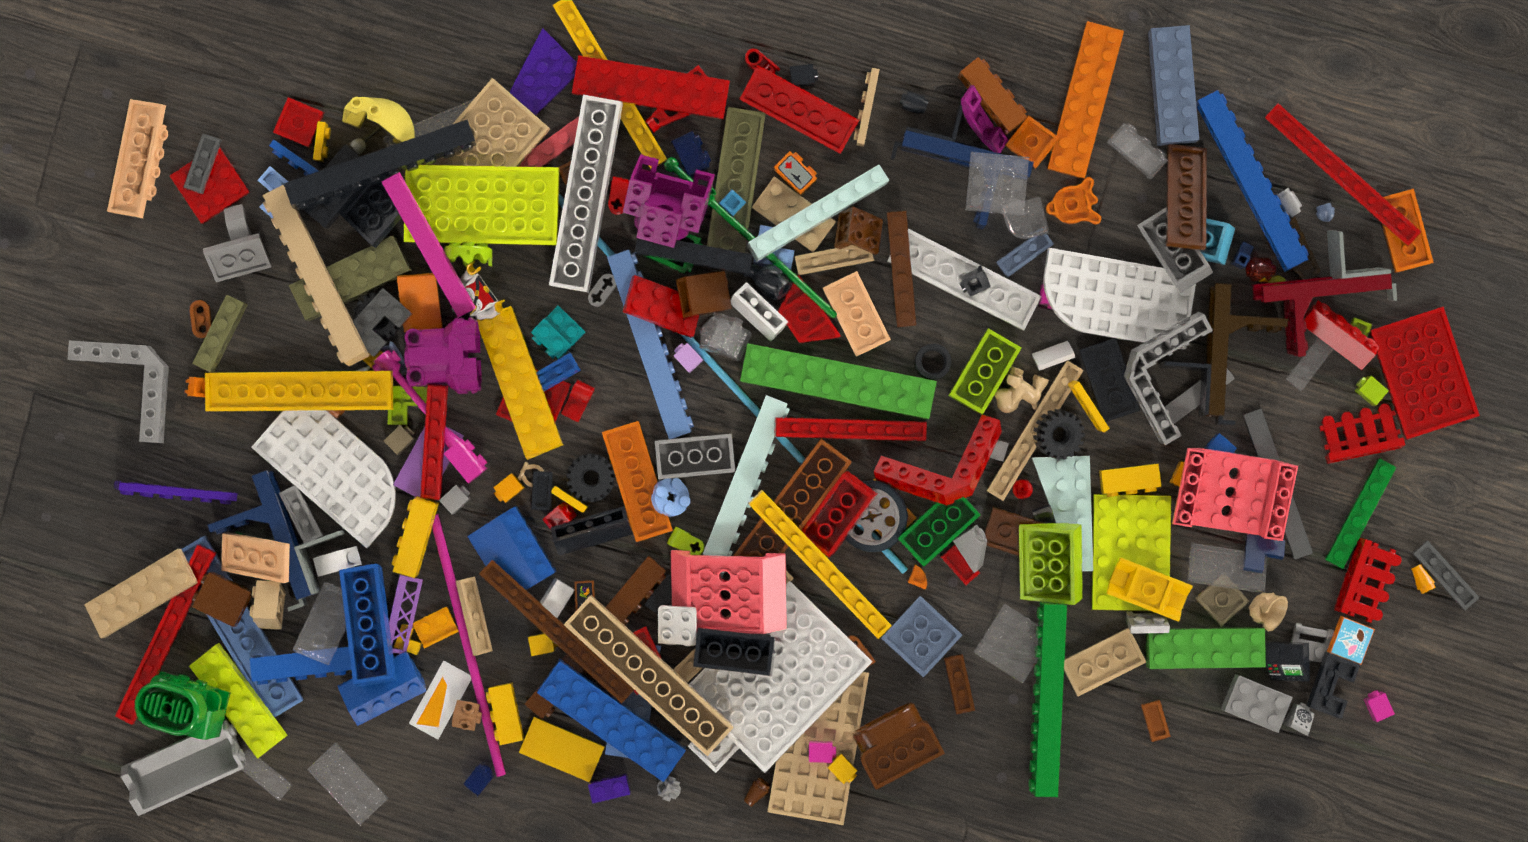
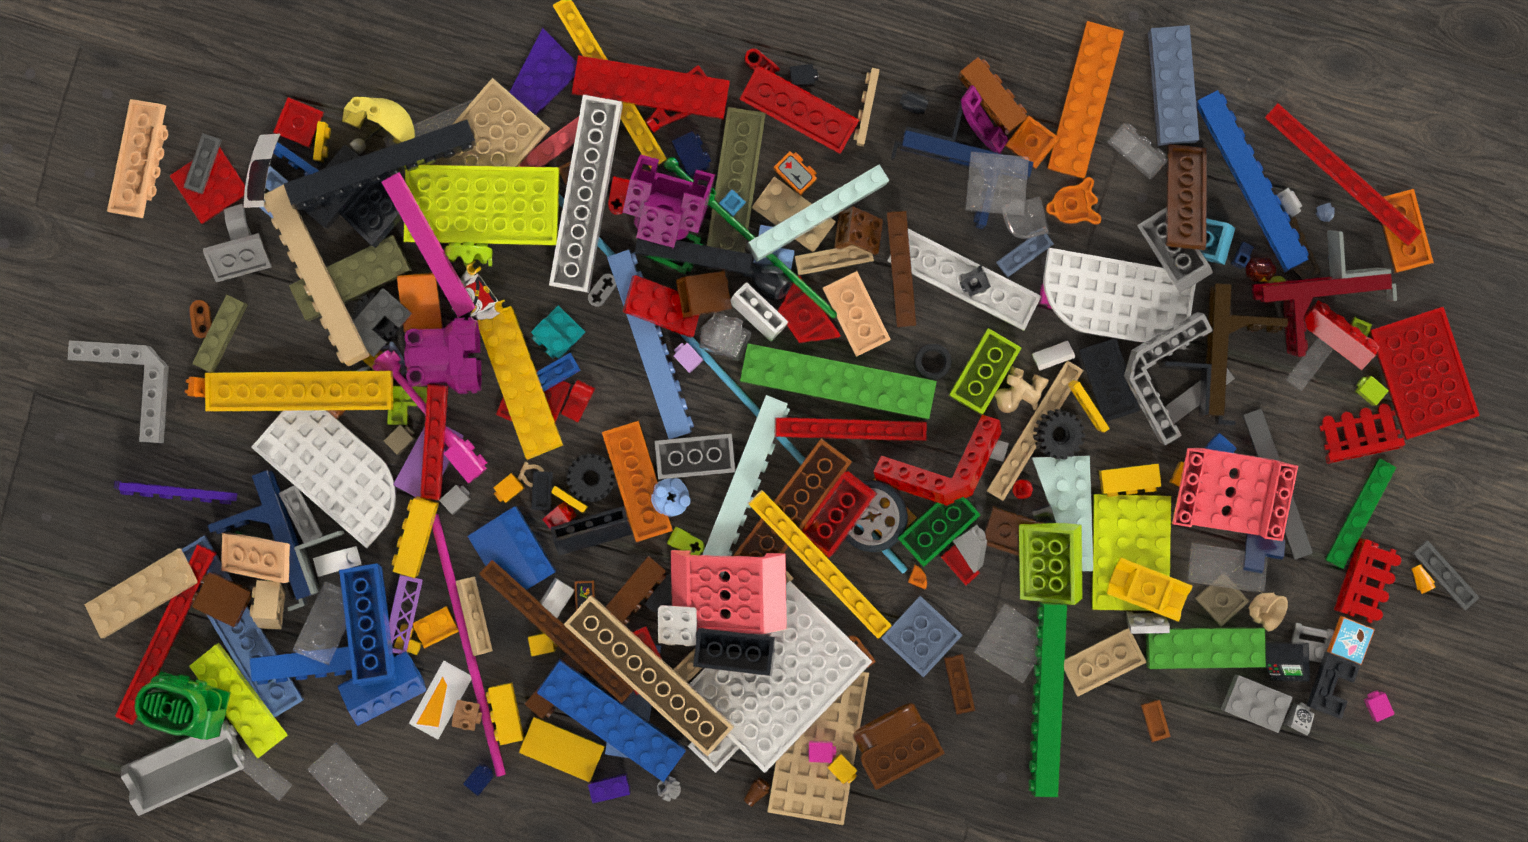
none -> sticker [244,134,280,208]

